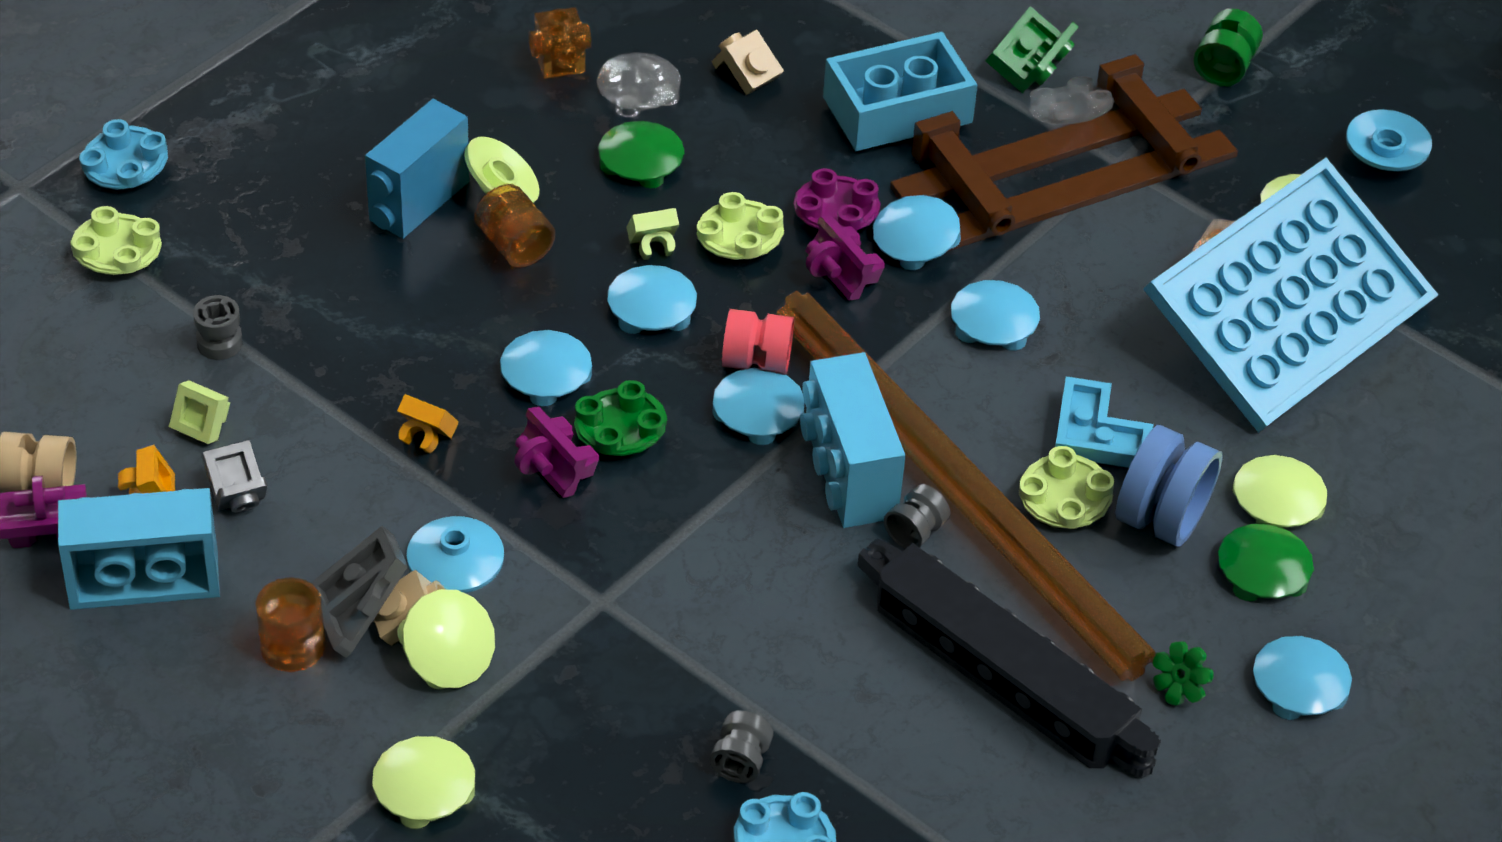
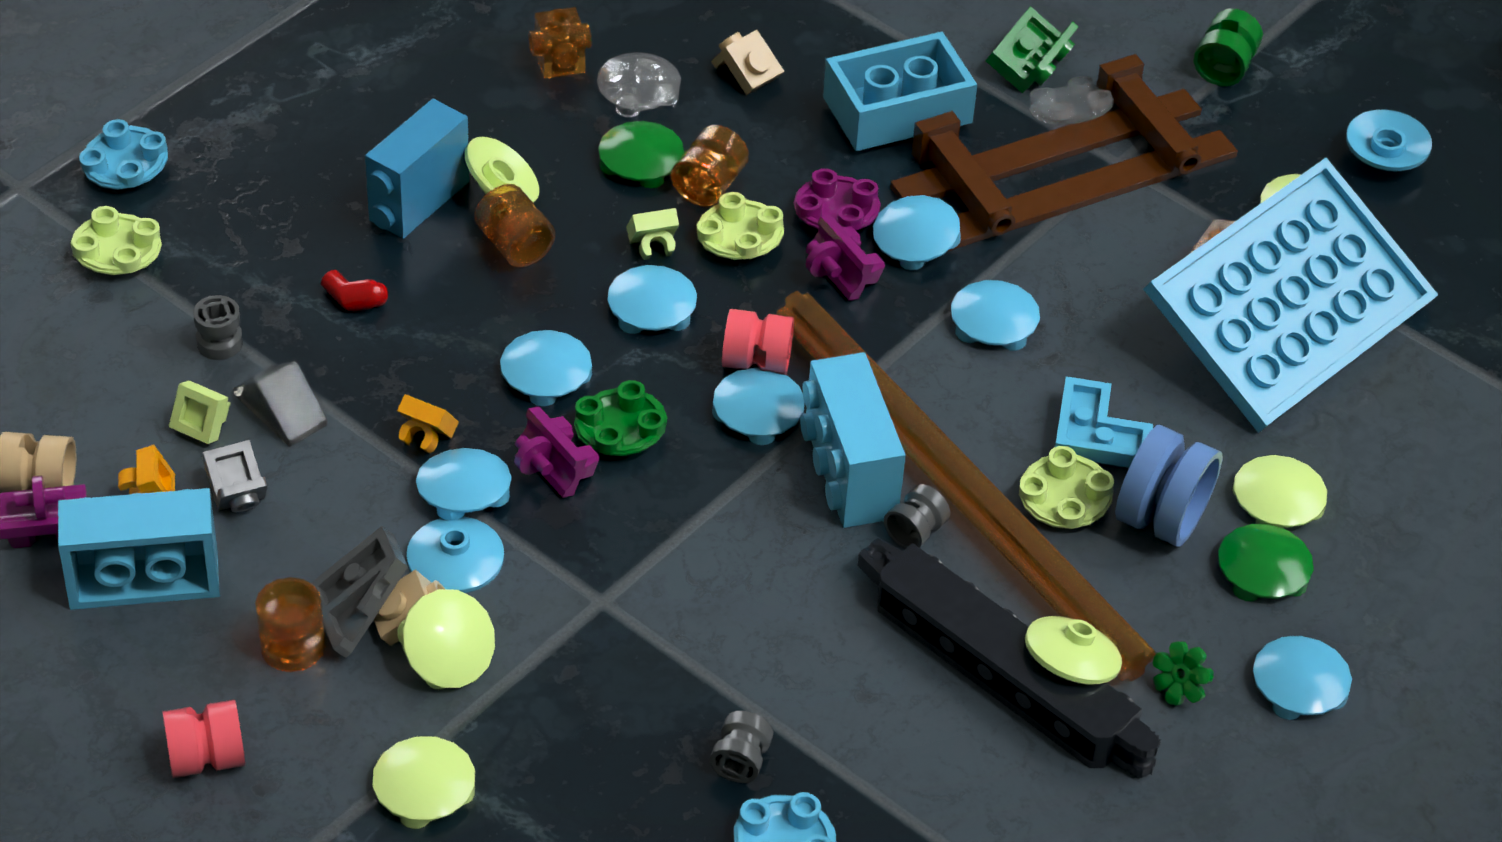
none -> coral wheel [162,699,245,778]
none -> clear smoke slope [233,360,327,447]
none -> red arm [321,270,388,312]
none -> medium azure dish [416,448,512,521]
none -> clear orange wheel [671,125,749,206]
none -> yellowish green dish [1025,616,1122,684]

